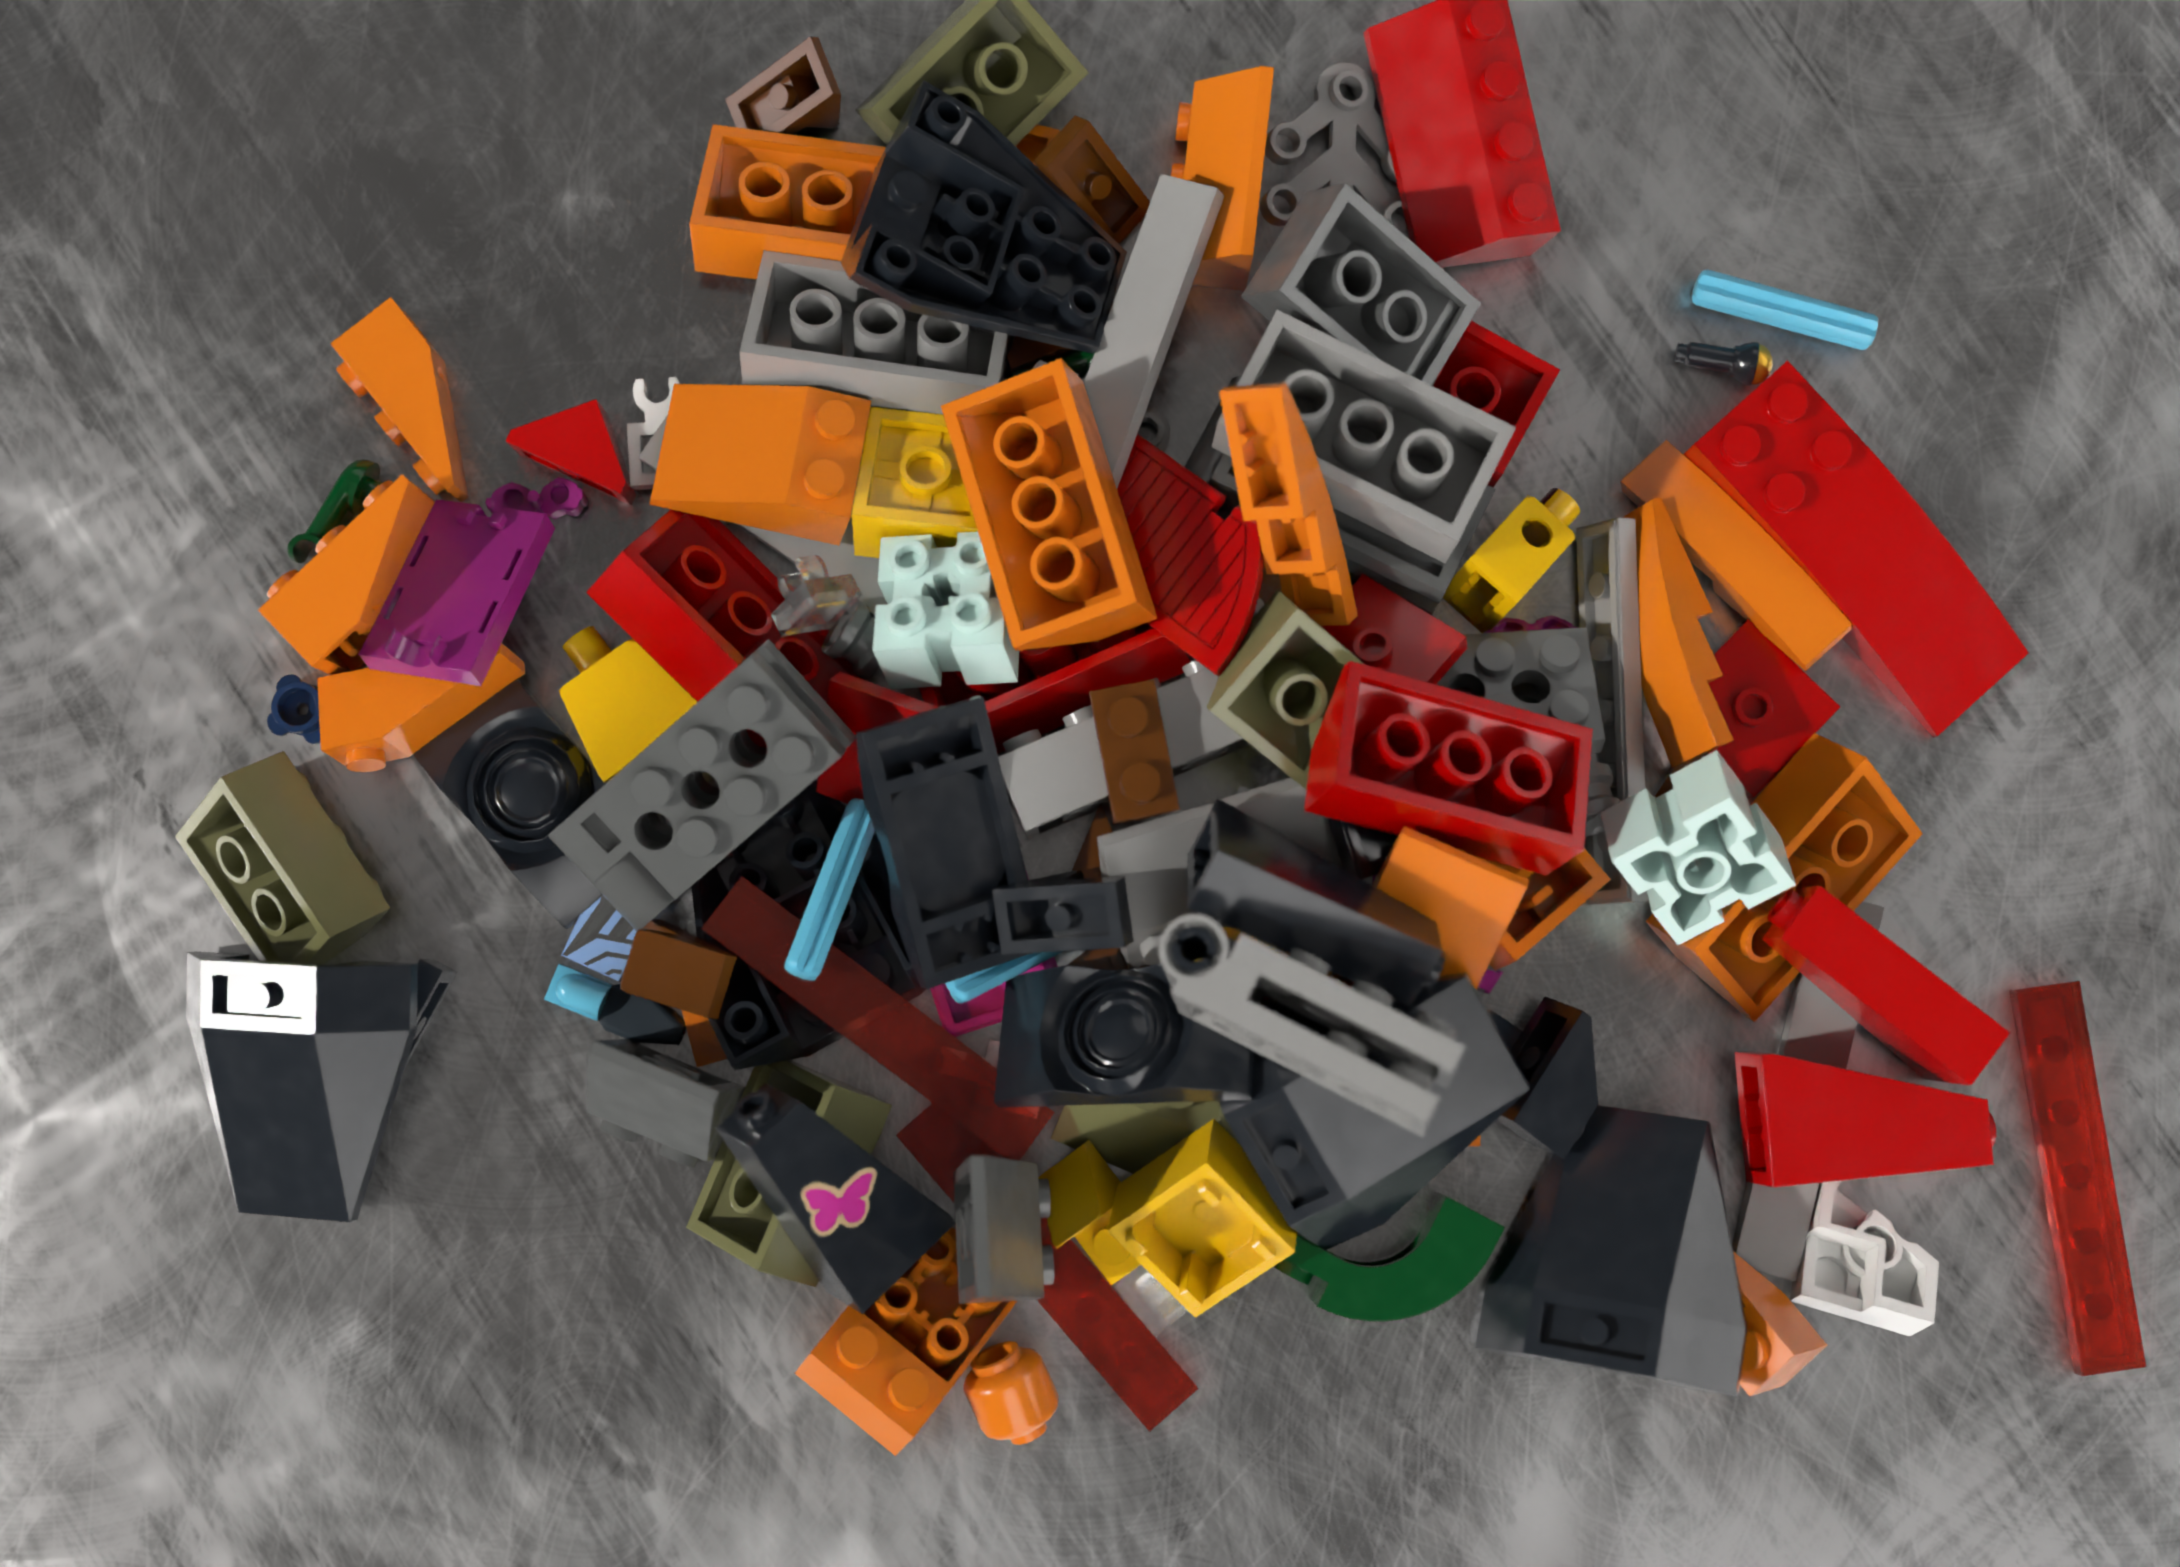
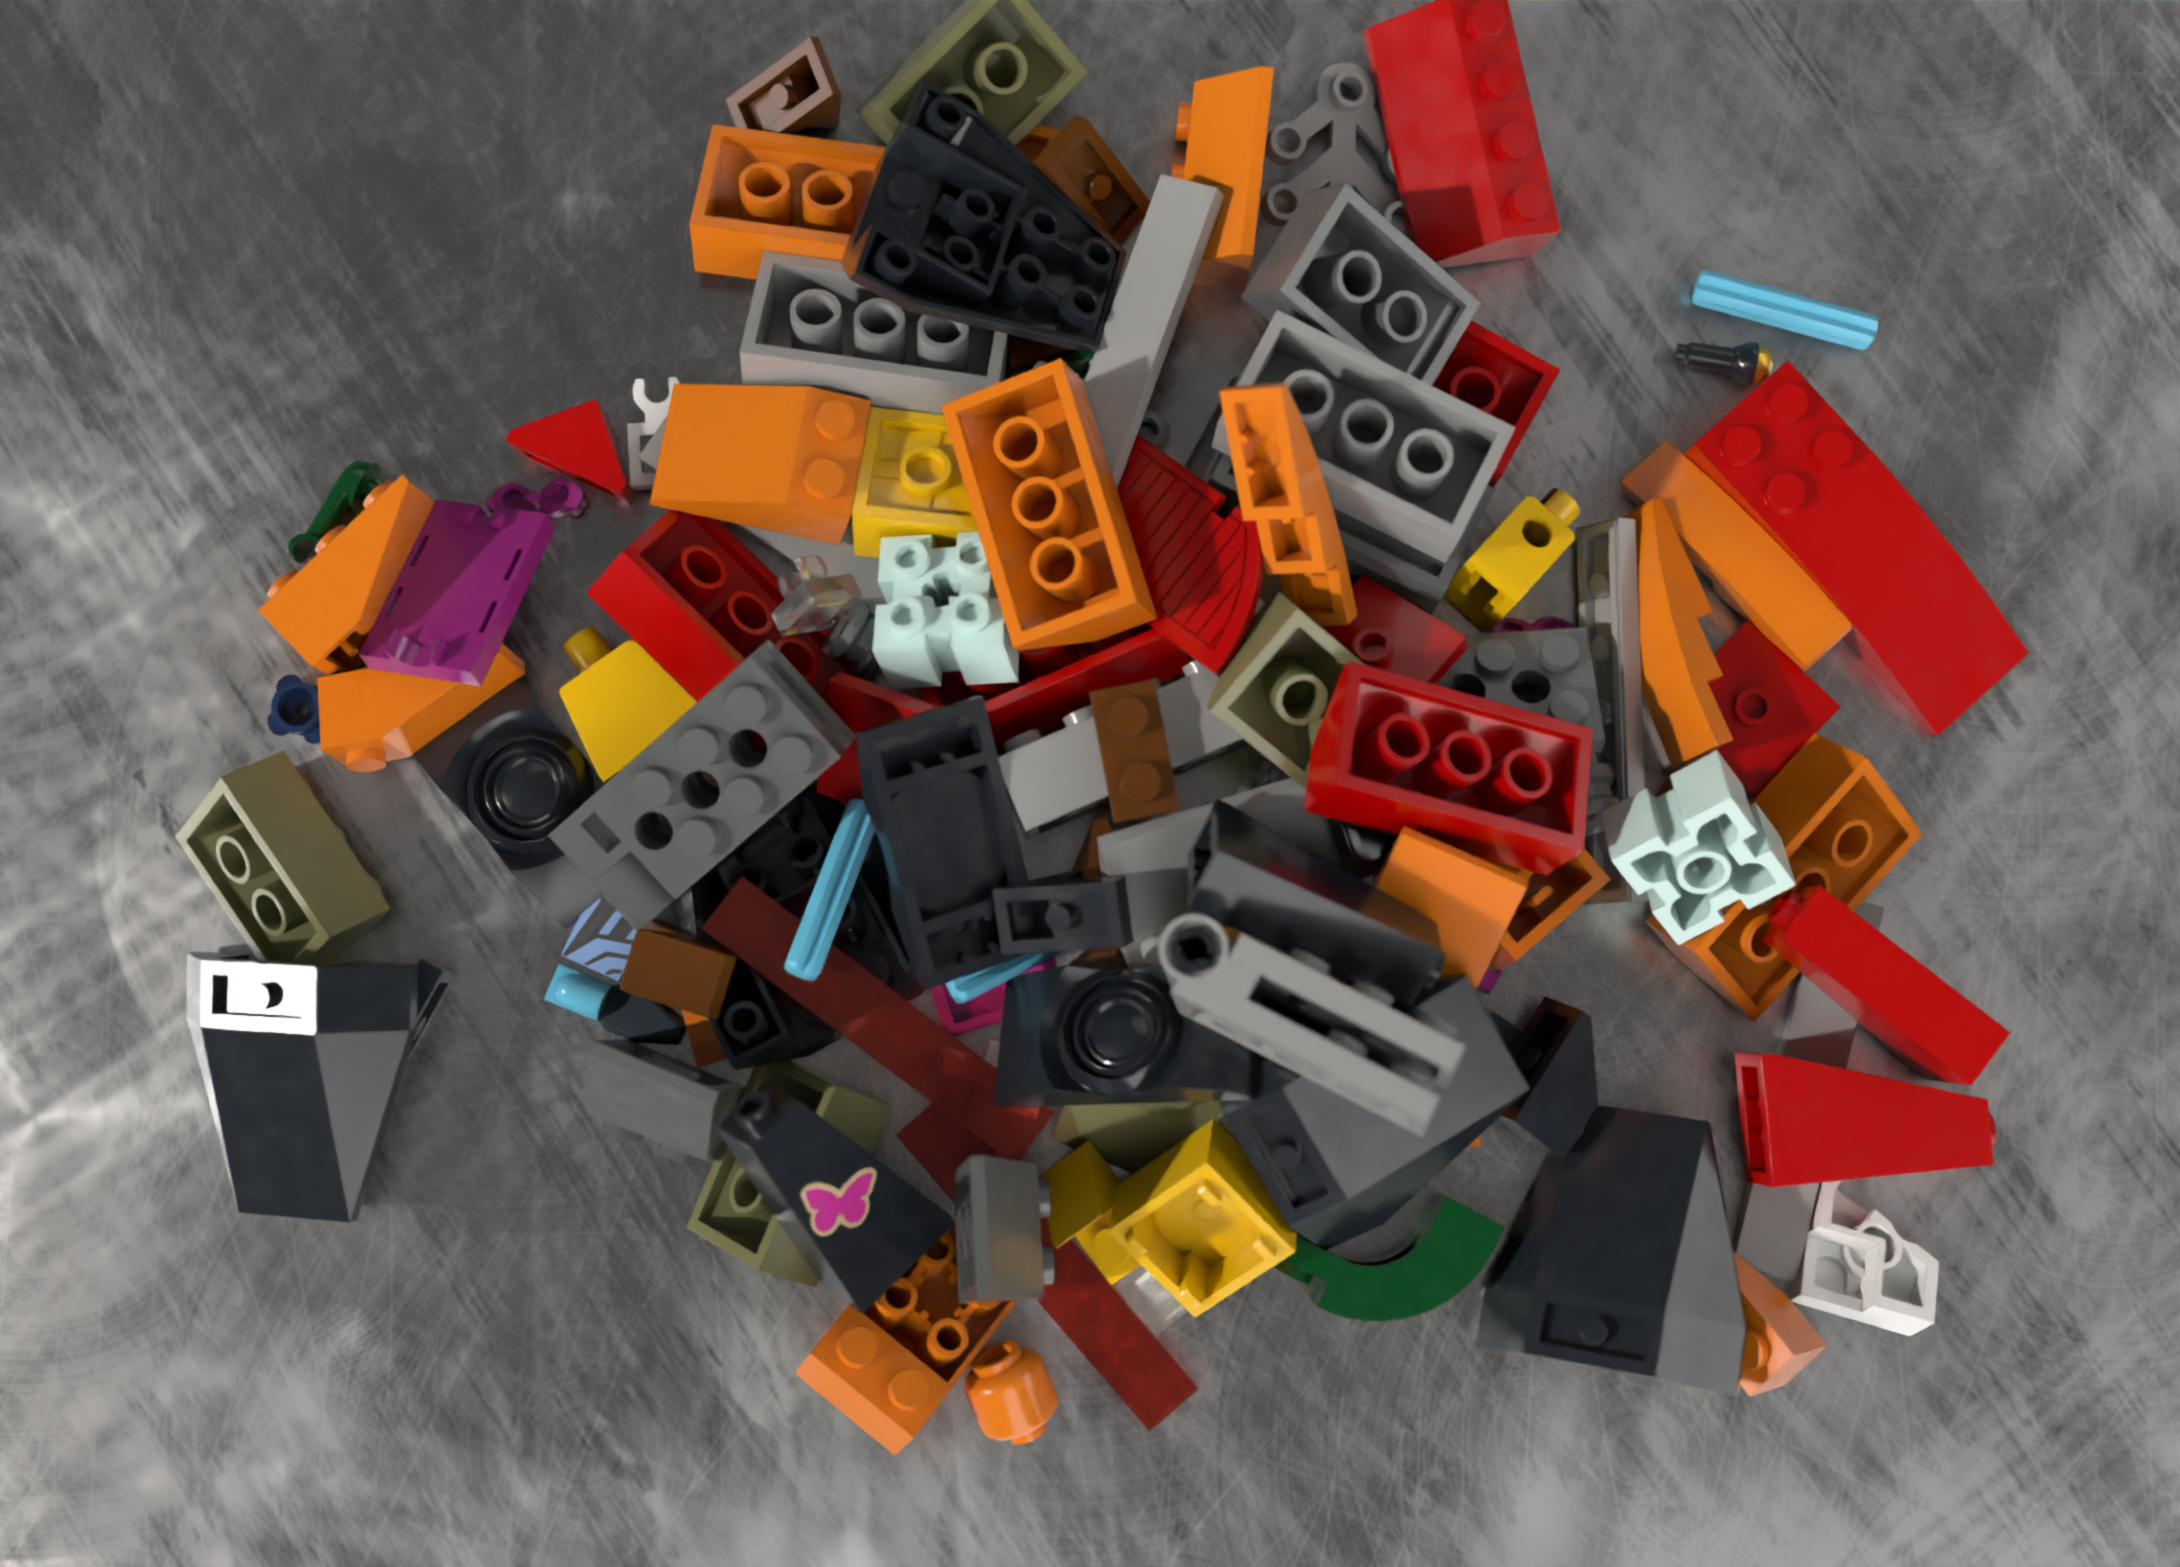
orange slope [330,297,469,502] -> none
clear red tile [2009,981,2146,1376] -> none

